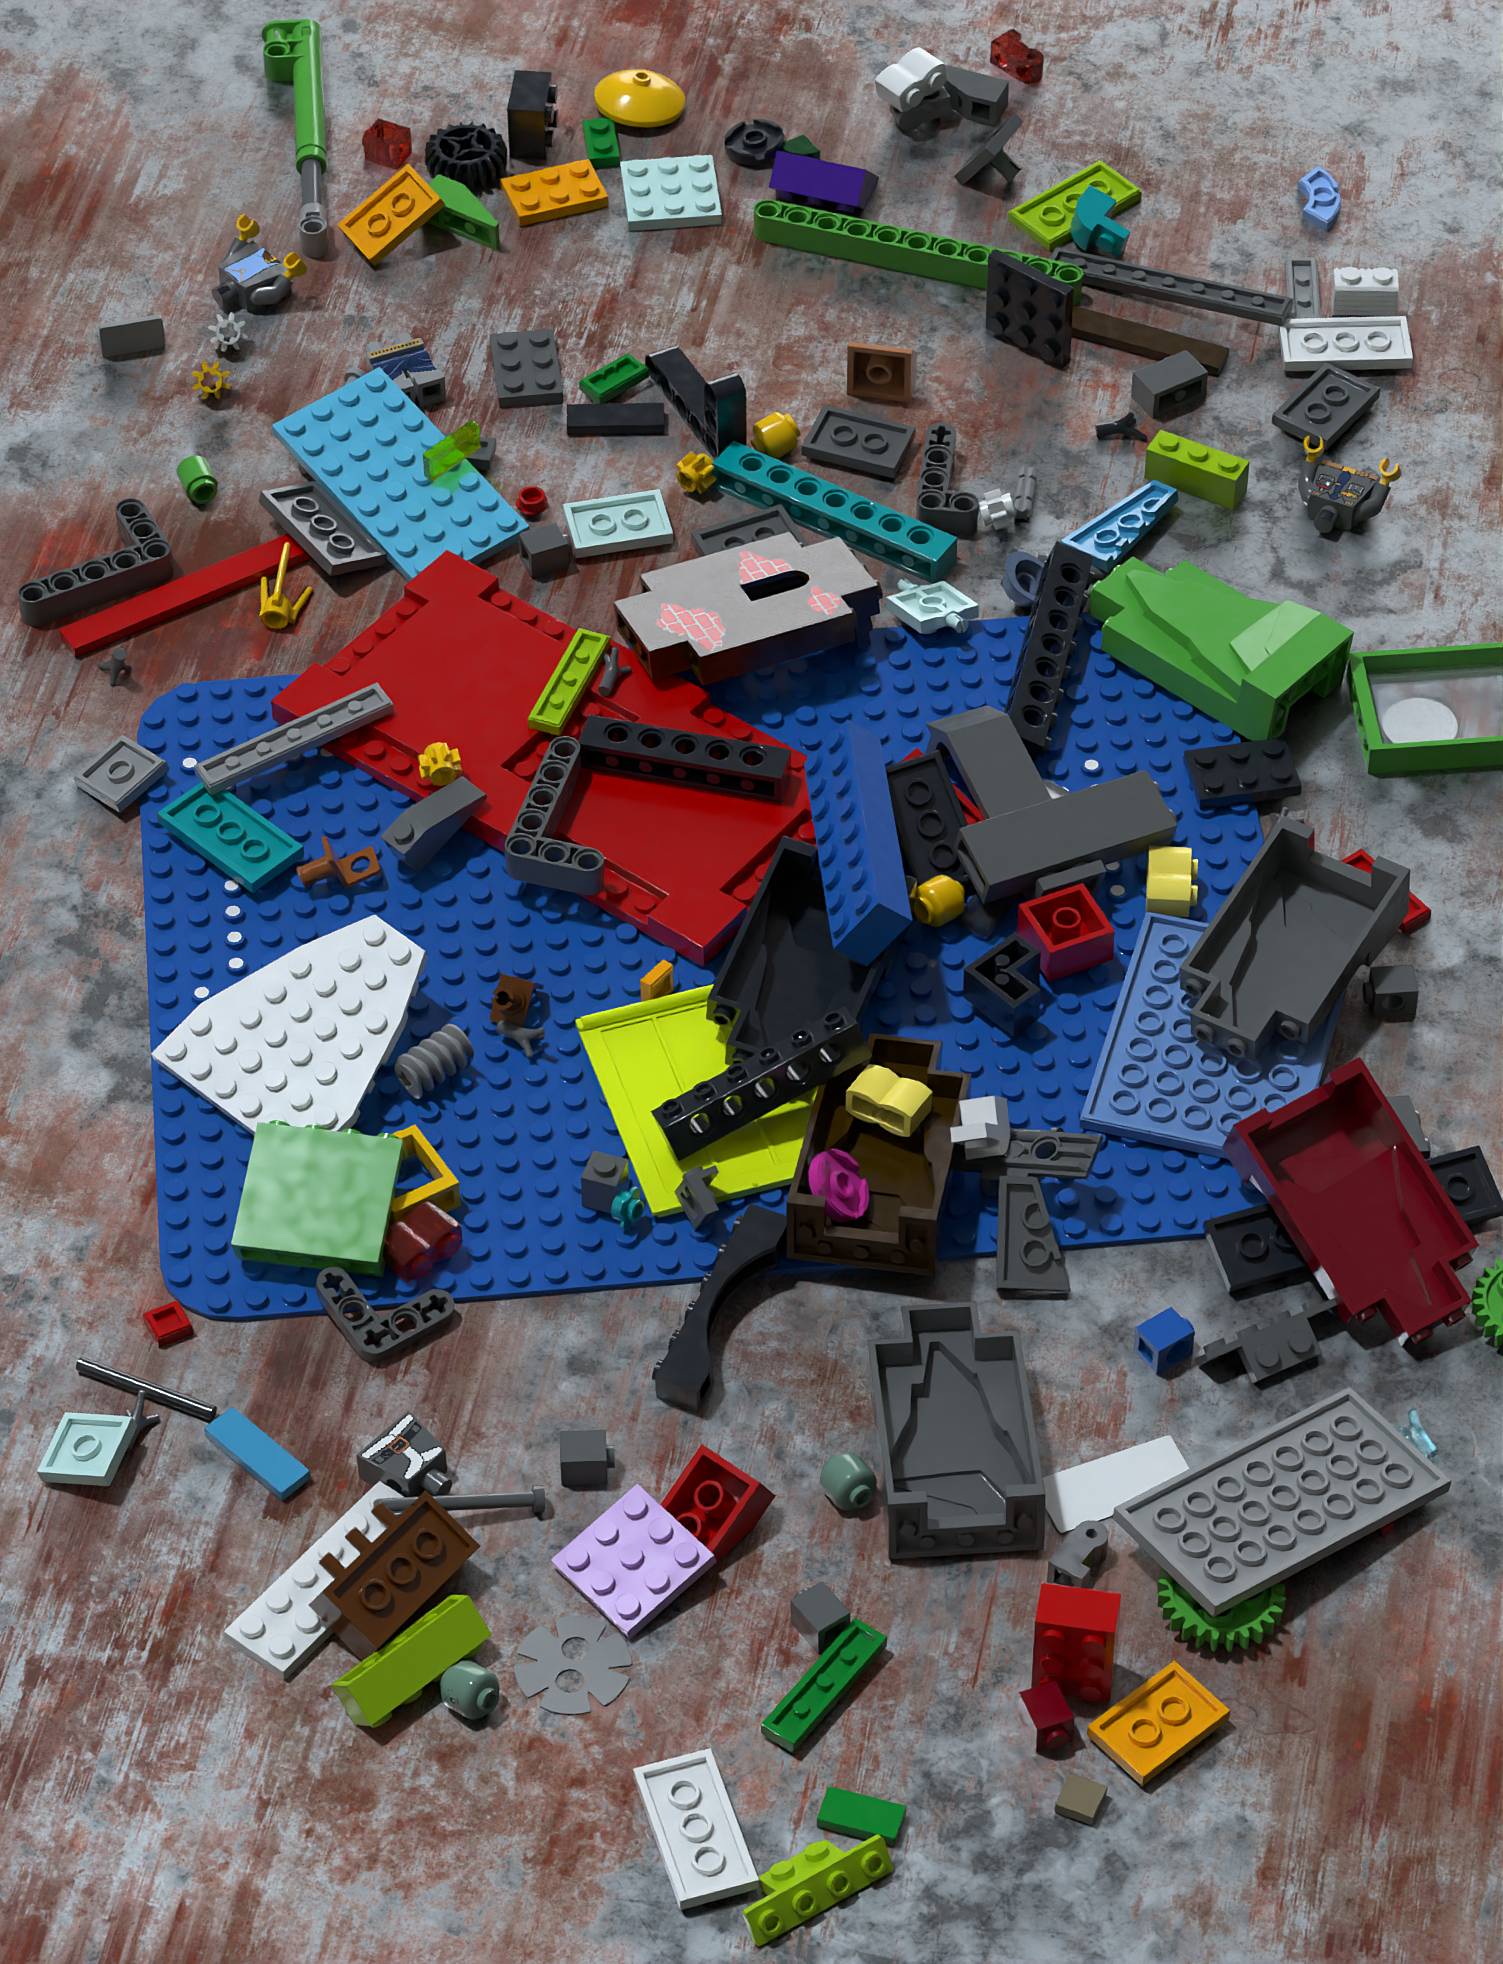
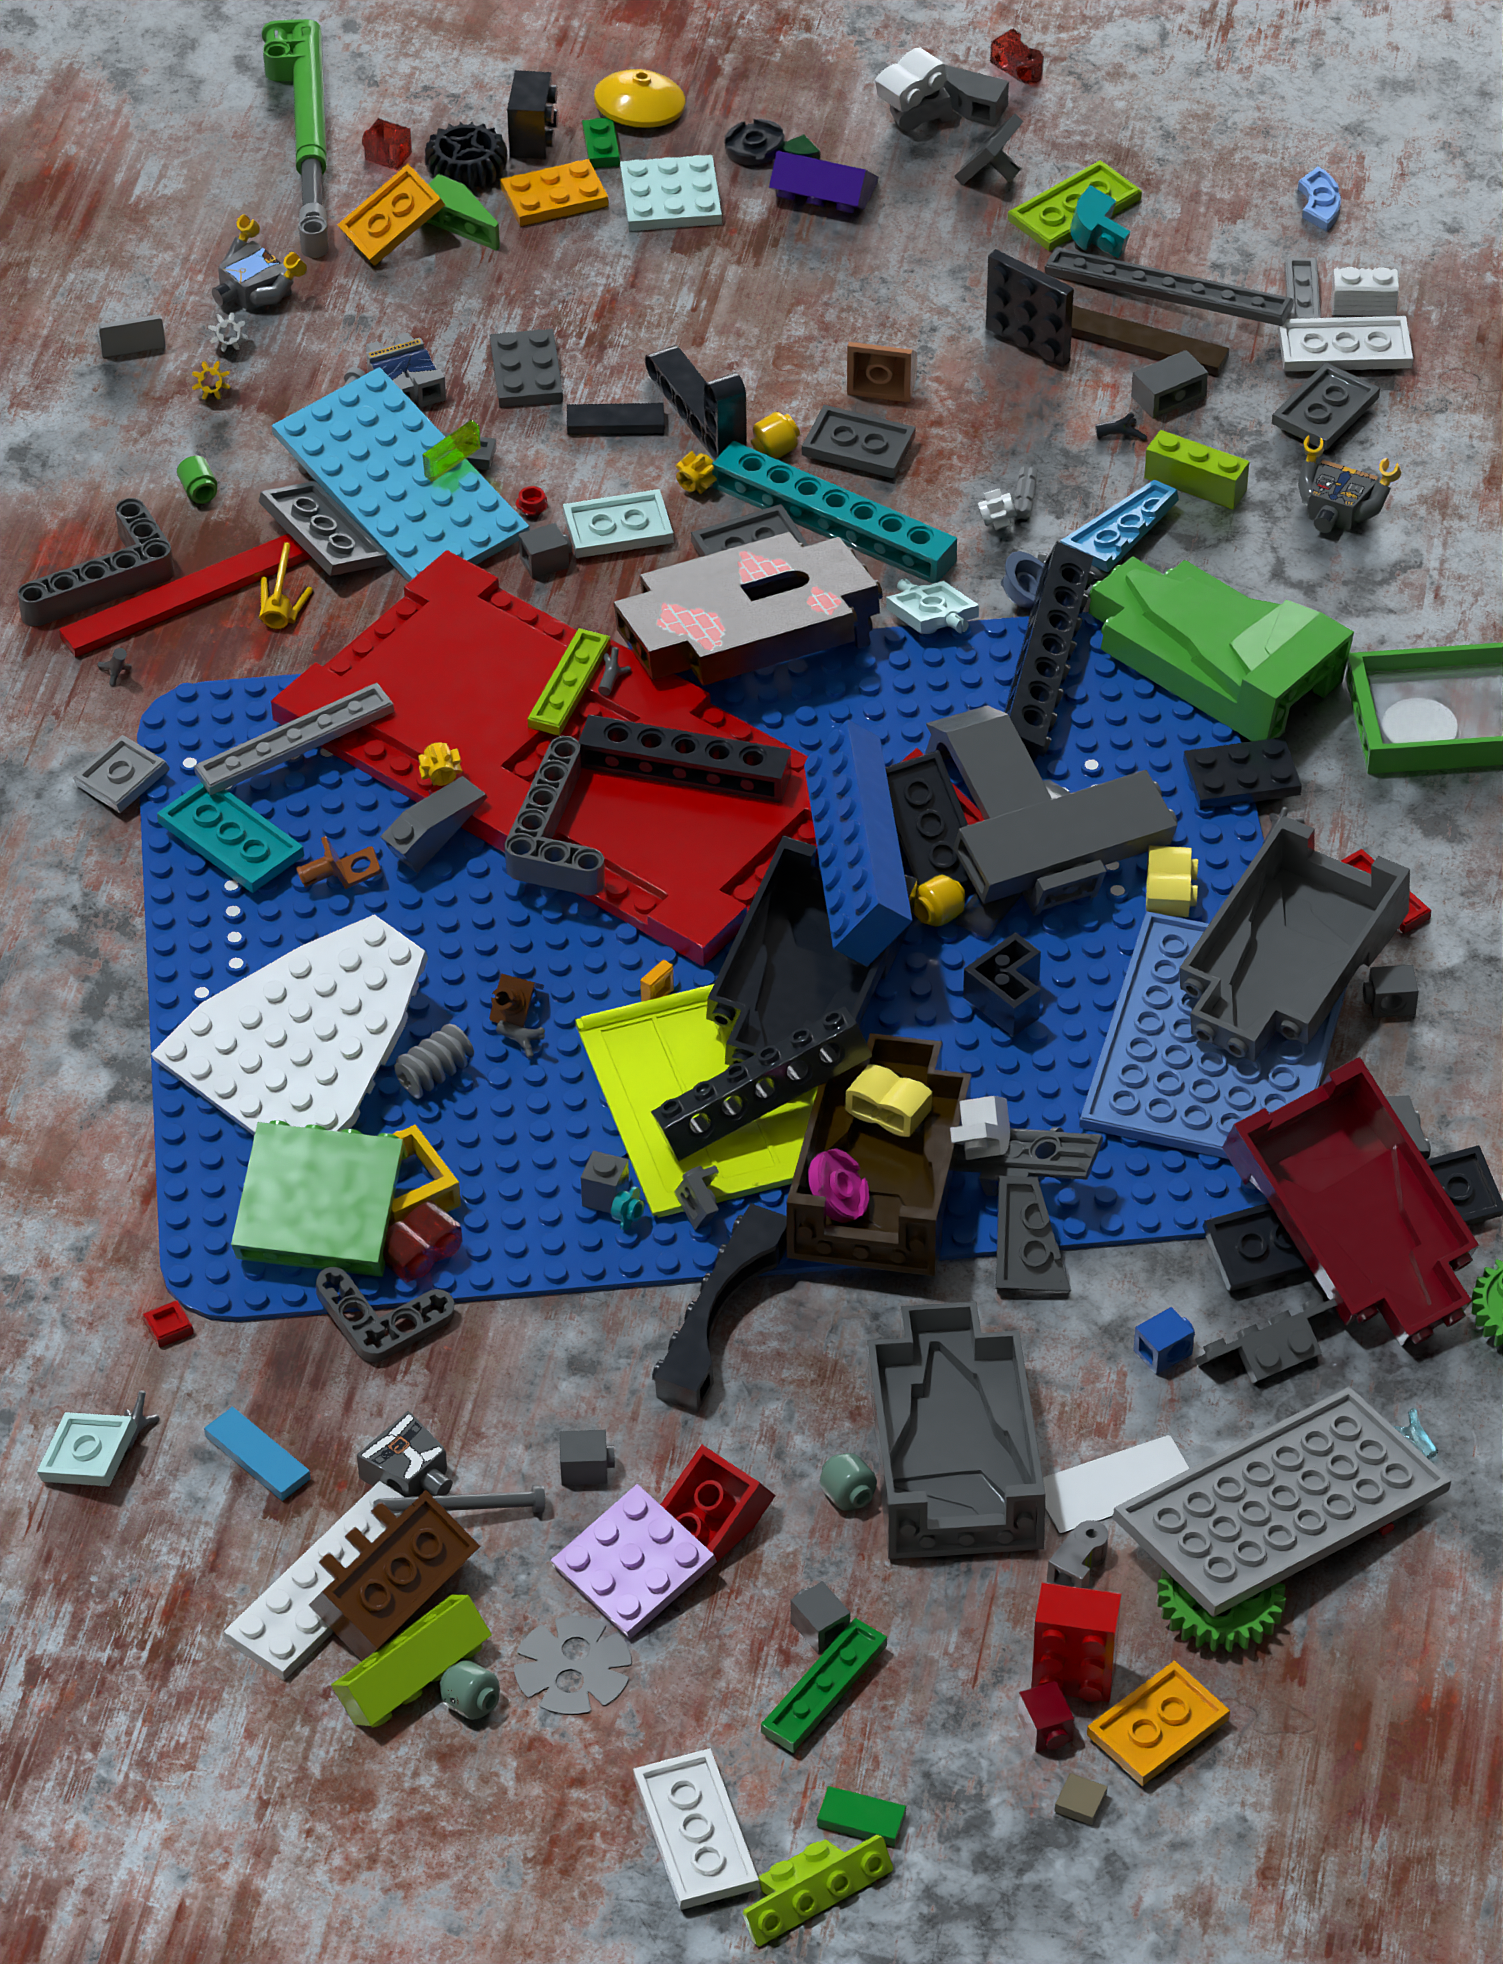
black bar [76,1357,217,1421] -> none
green plate [579,353,649,404] -> none
bright green beam [754,199,1083,306] -> none
dark grey beam [916,423,979,536] -> none
red brick [1017,883,1115,982] -> none

